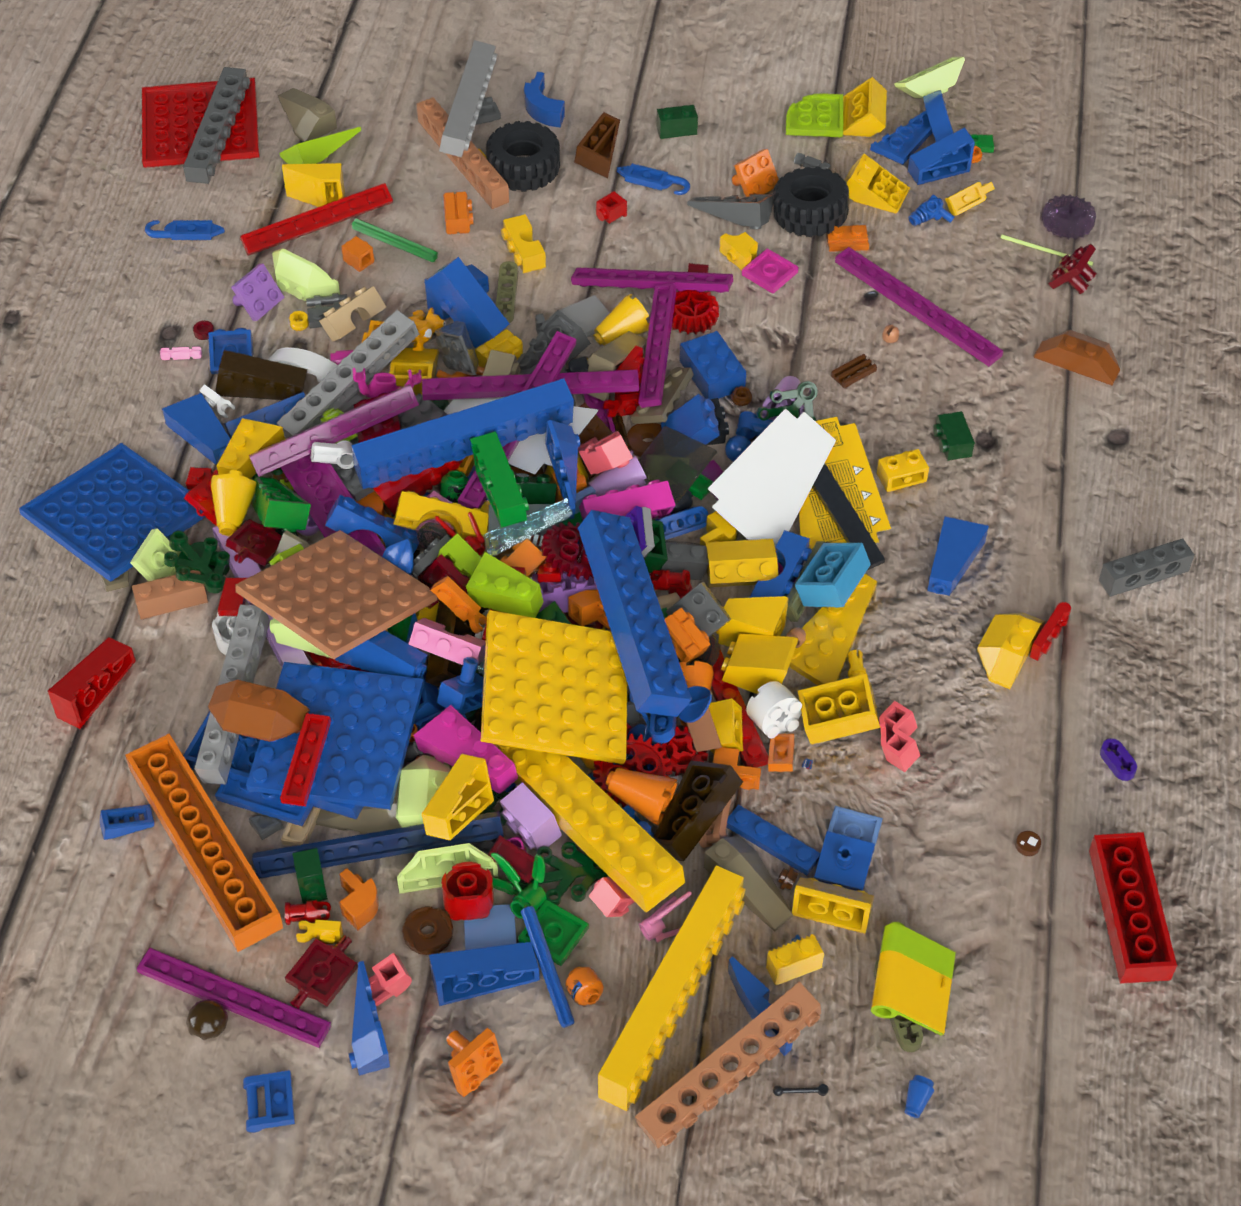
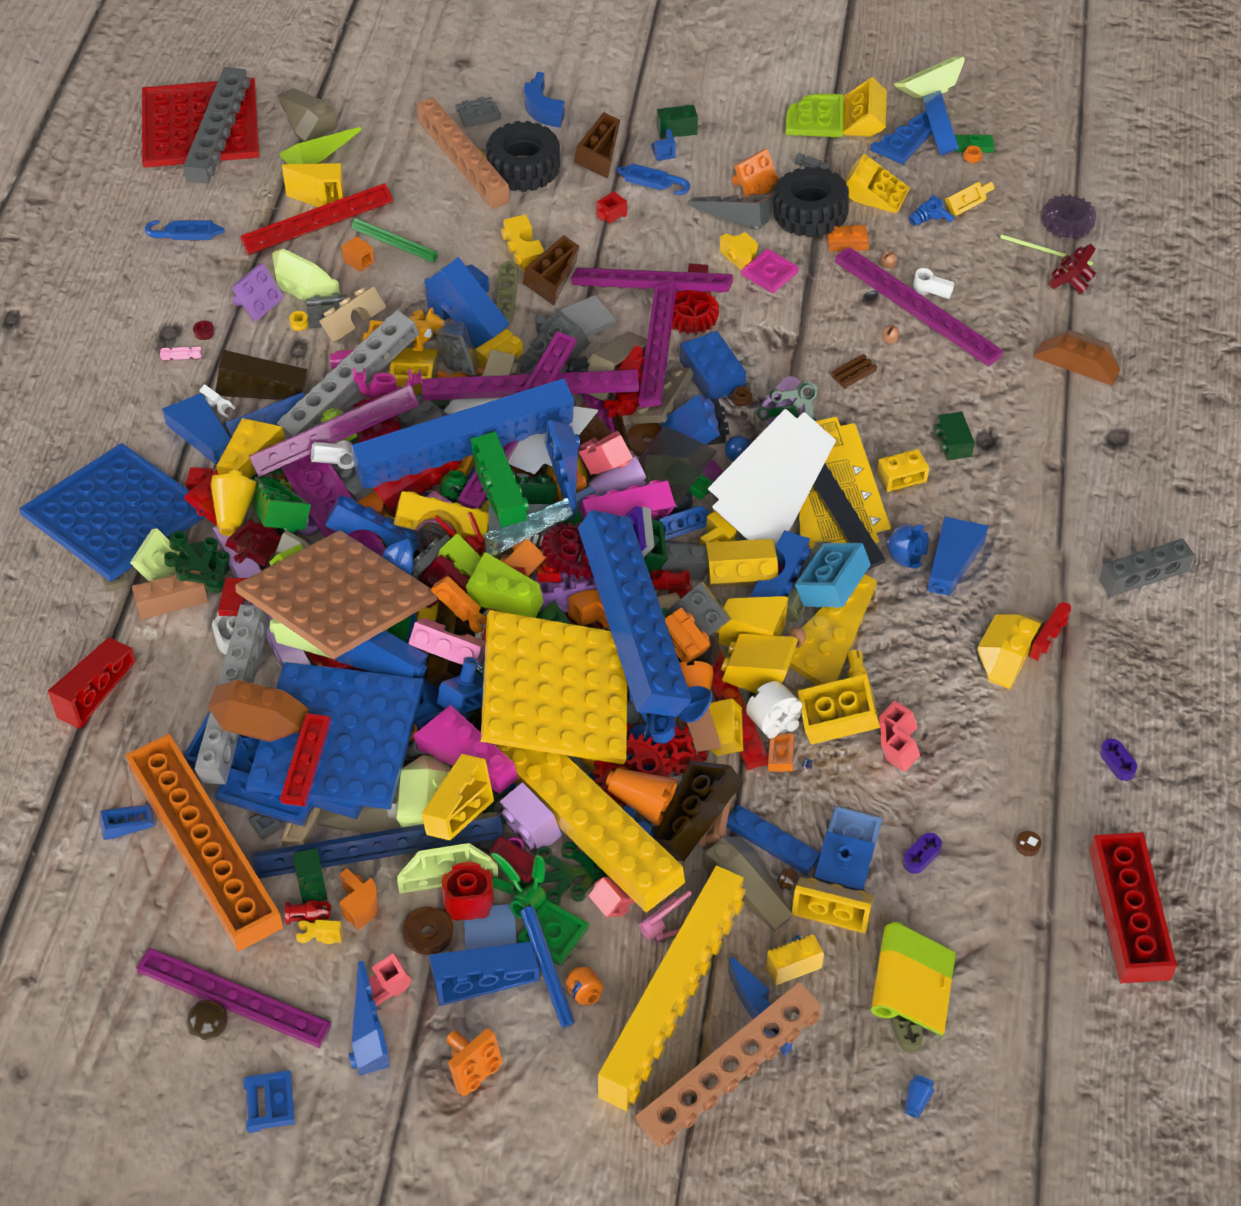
blue plate [208,328,253,374] -> none
white slope [268,348,338,383] -> none
dark red plate [285,935,358,1009] -> none
light grey brick [439,40,498,157] -> none
orange brick [443,192,474,234] -> none
yellow cone [593,293,650,346] -> none
orange brick [713,747,761,790] -> none
blue piece [736,411,774,440] -> none
black hinge [773,1084,829,1096] -> none
blue wedge [908,127,975,185] -> none
none -> reddish brown wedge [523,235,579,306]
none -> blue panel [651,129,676,161]
none -> nougat hinge [881,251,897,269]
none -> blue cylinder [887,523,929,569]
none -> dark purple beam [903,833,942,874]
none -> white piece [912,268,955,299]

